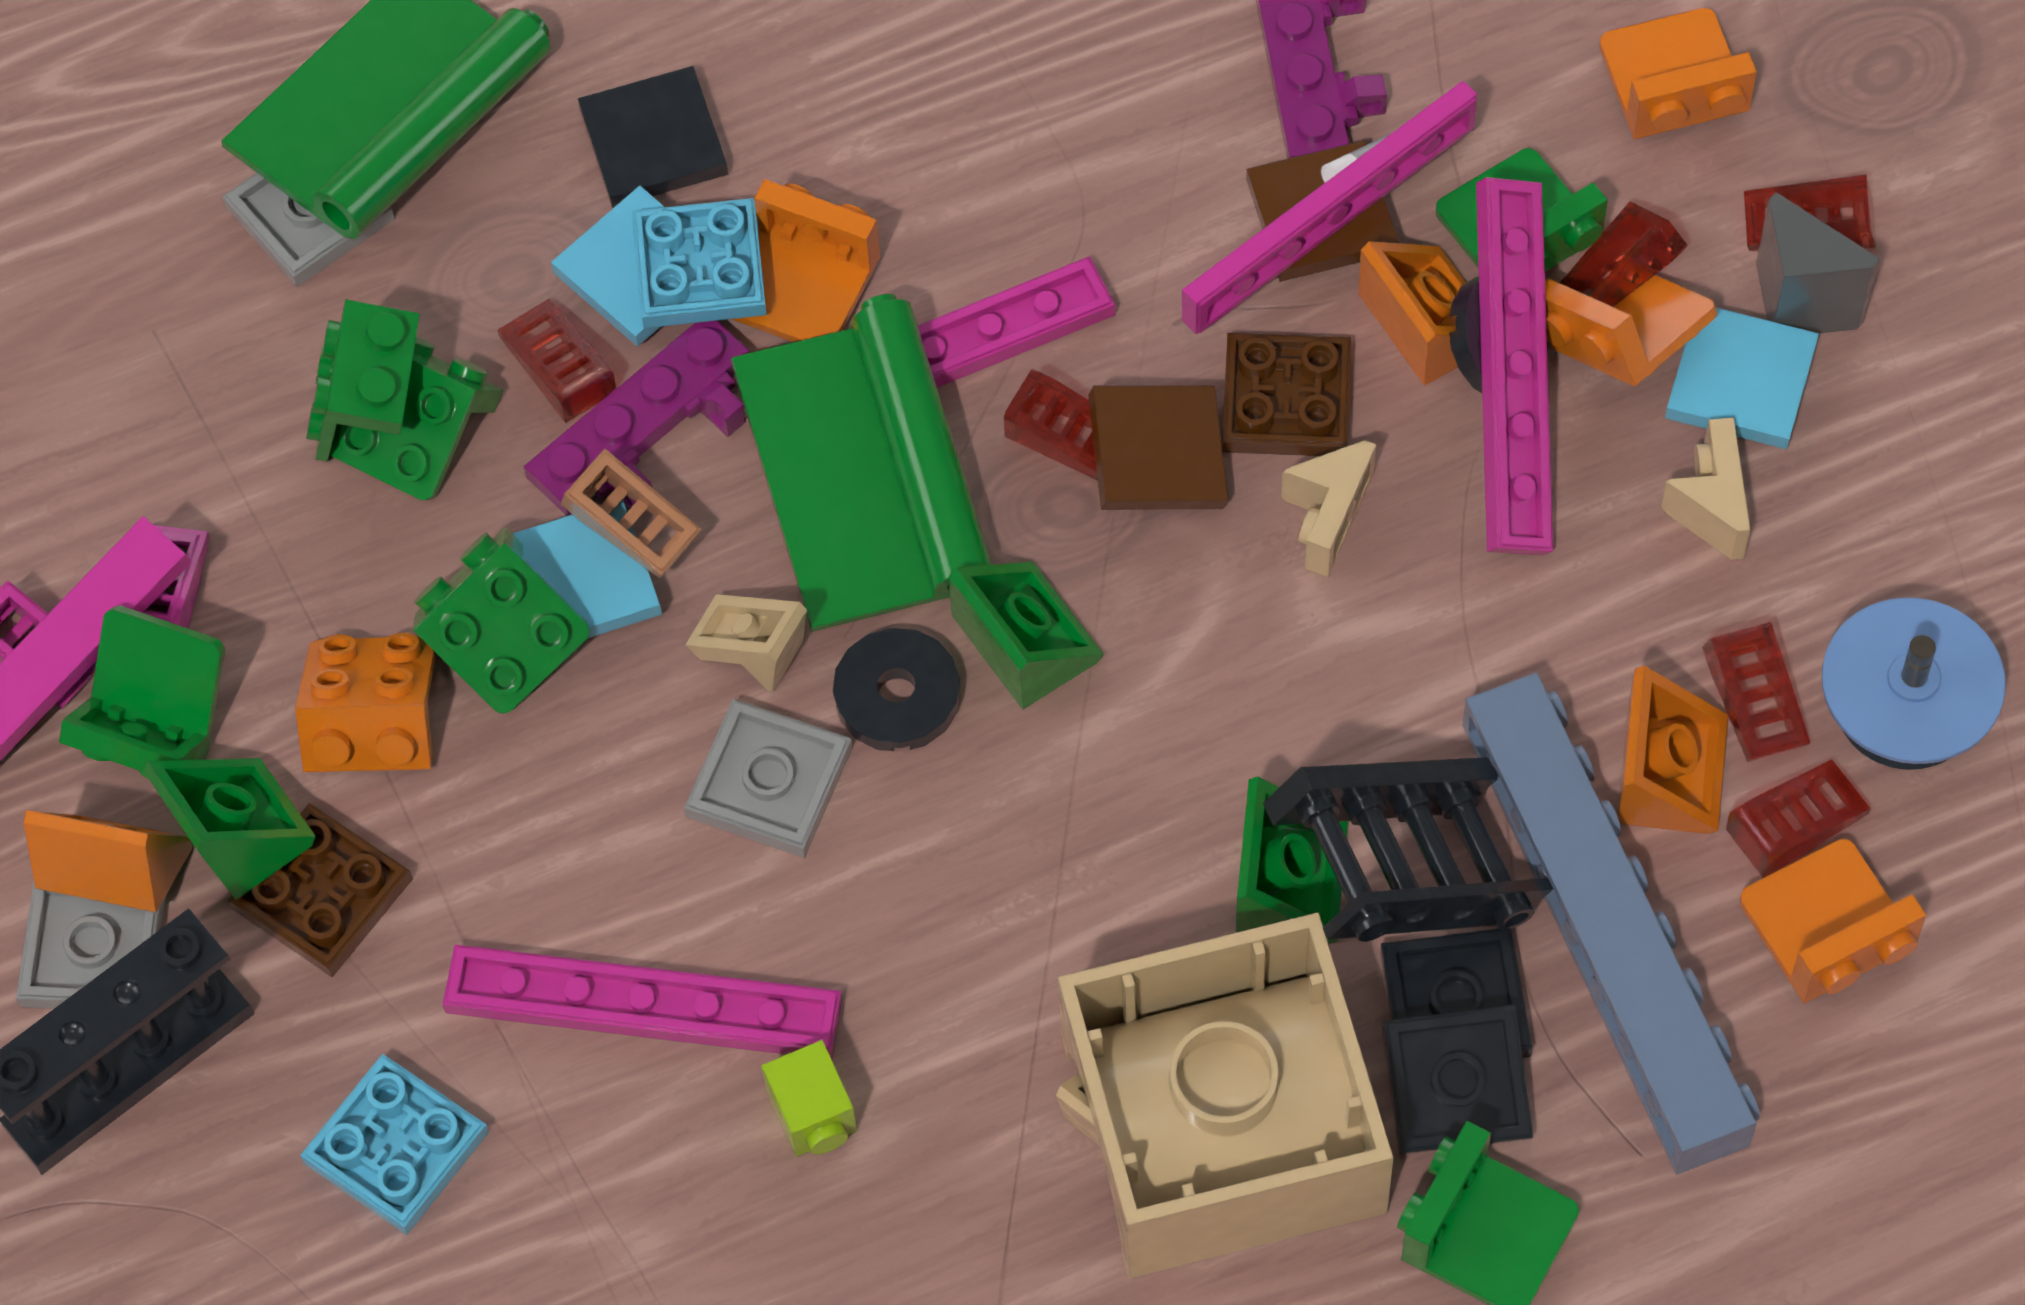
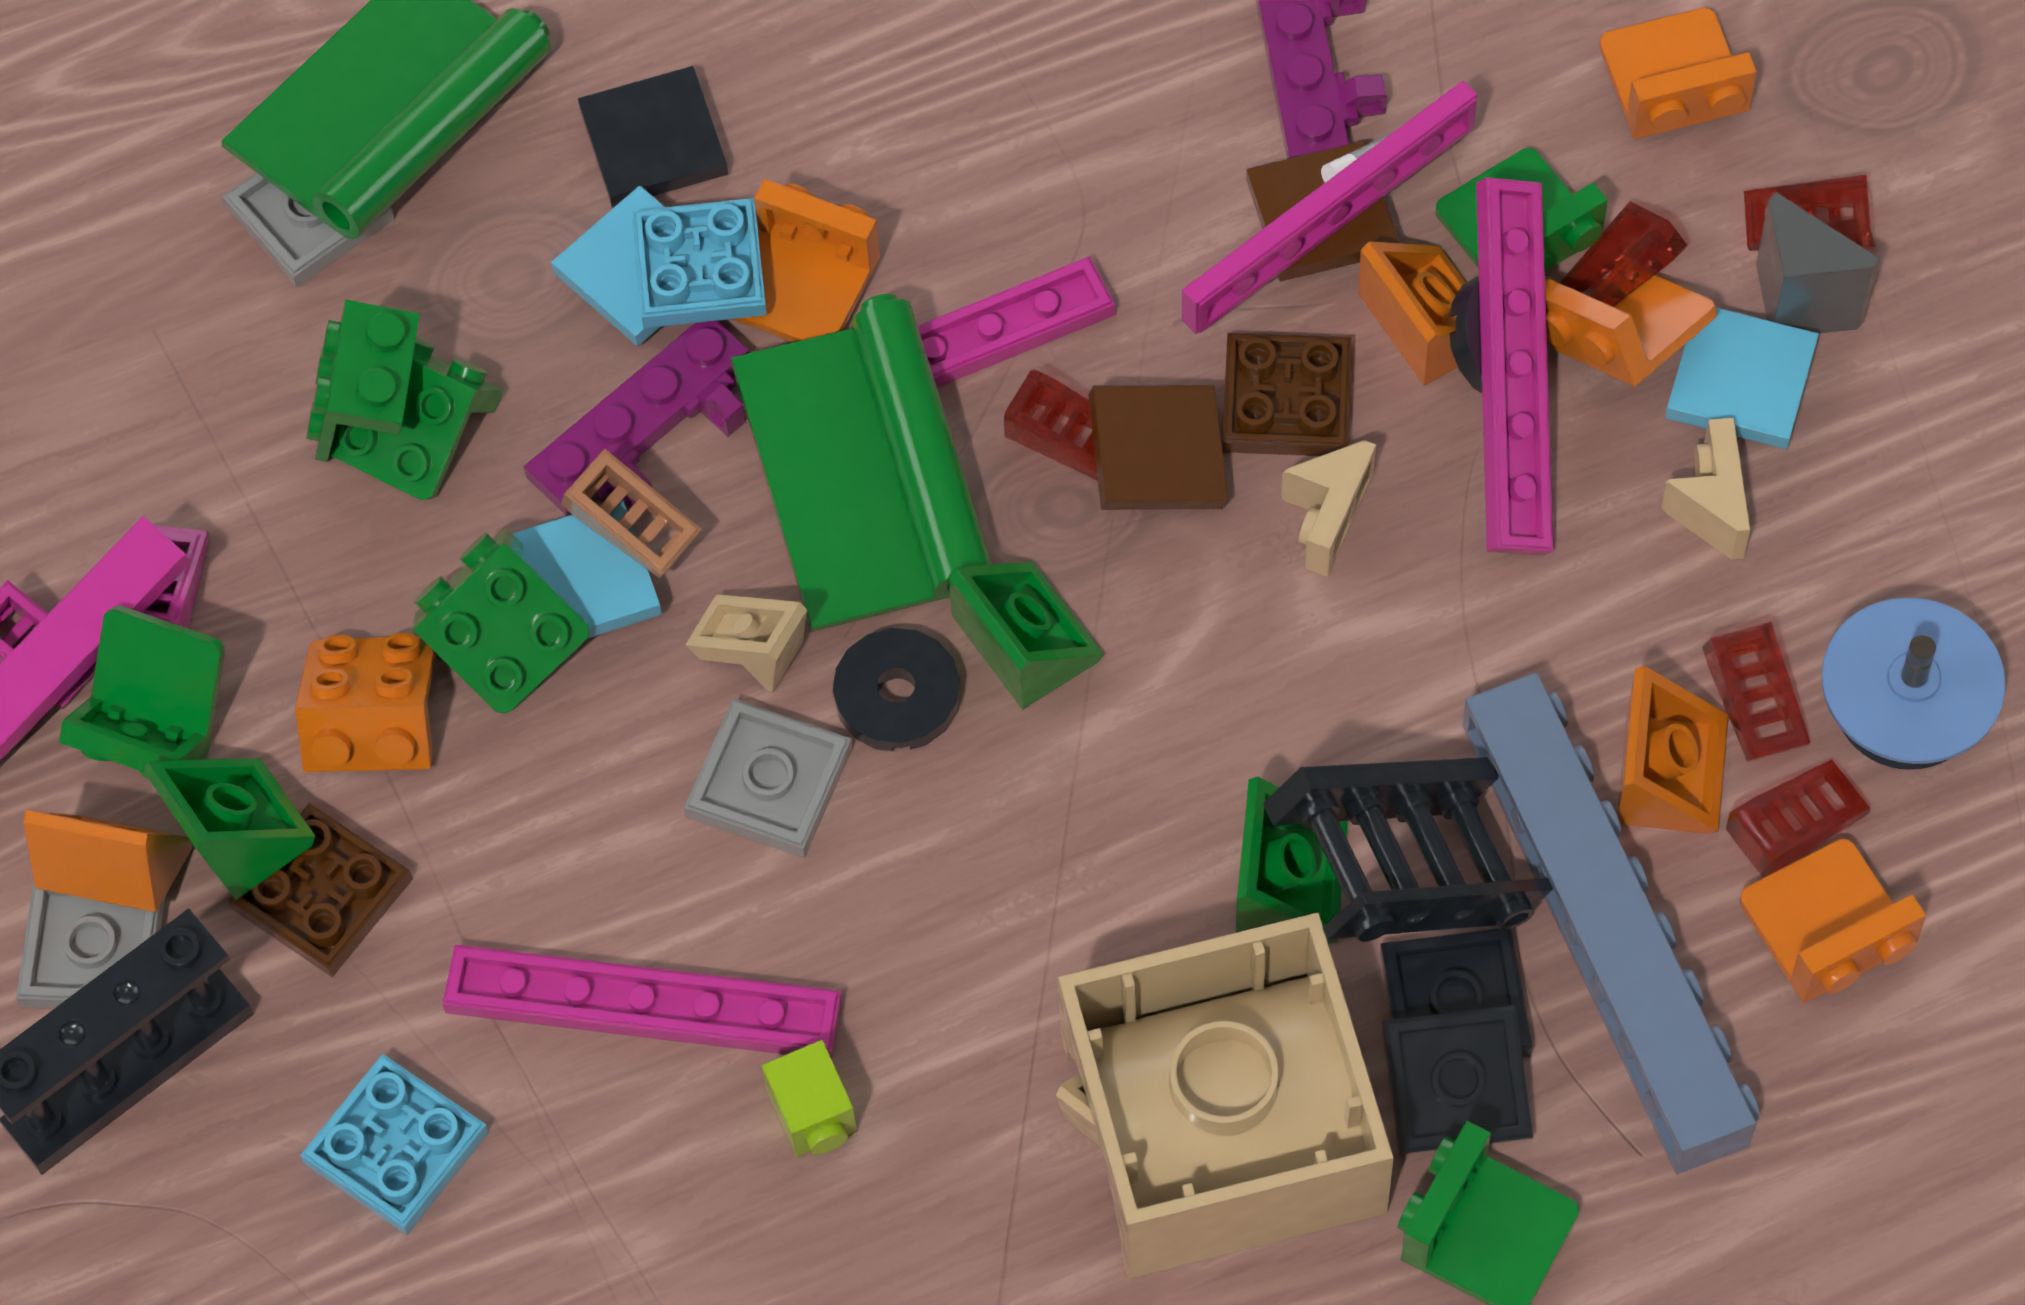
clear red slope [497,298,616,423] -> none

